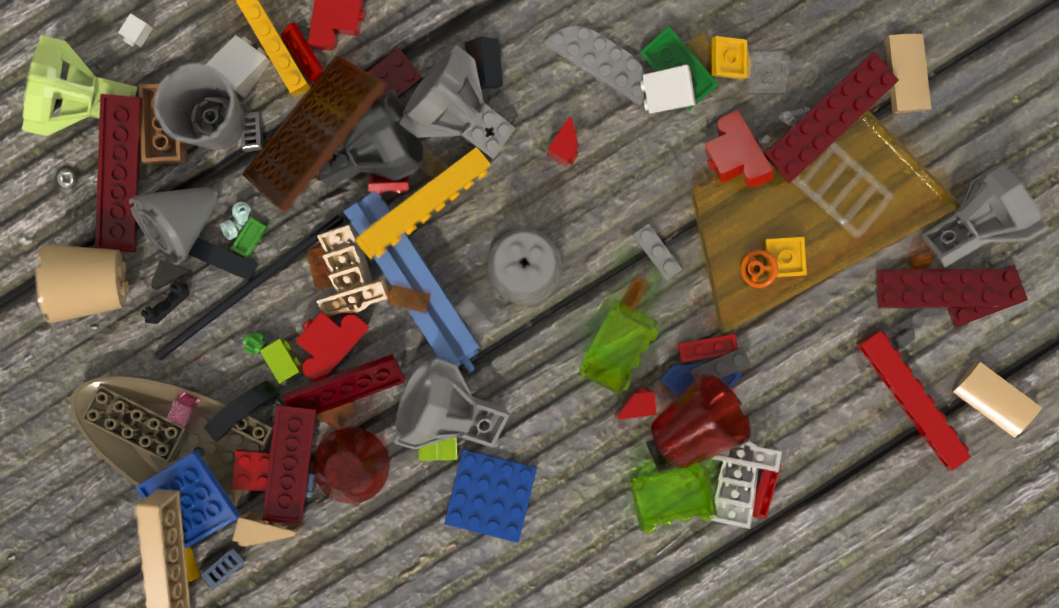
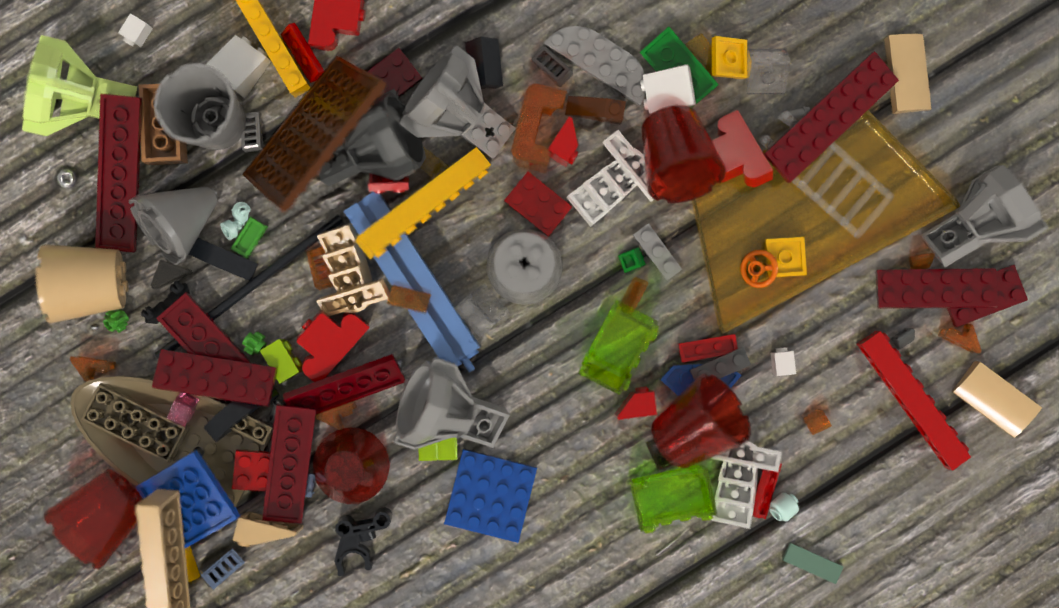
none -> clear red cone [43,469,143,569]
none -> clear orange slope [70,356,116,382]
none -> bright green gear [103,309,129,333]
none -> dark red plate [152,349,277,407]
none -> dark red plate [156,292,253,364]
none -> black piece [334,507,392,576]
none -> red plate [504,171,572,237]
none -> clear orange windscreen [511,84,567,174]
none -> dark grey slope [531,46,573,87]
none -> reddish brown slope [565,96,626,125]
none -> white slope [566,130,667,227]
none -> green slope [618,247,646,273]
none -> clear red cone [641,105,726,203]
none -> white brick [770,347,796,376]
none -> light aqua head [770,492,799,521]
none -> sand green tile [782,542,843,584]
none -> clear orange slope [803,409,832,435]
none -> clear orange slope [938,324,981,354]

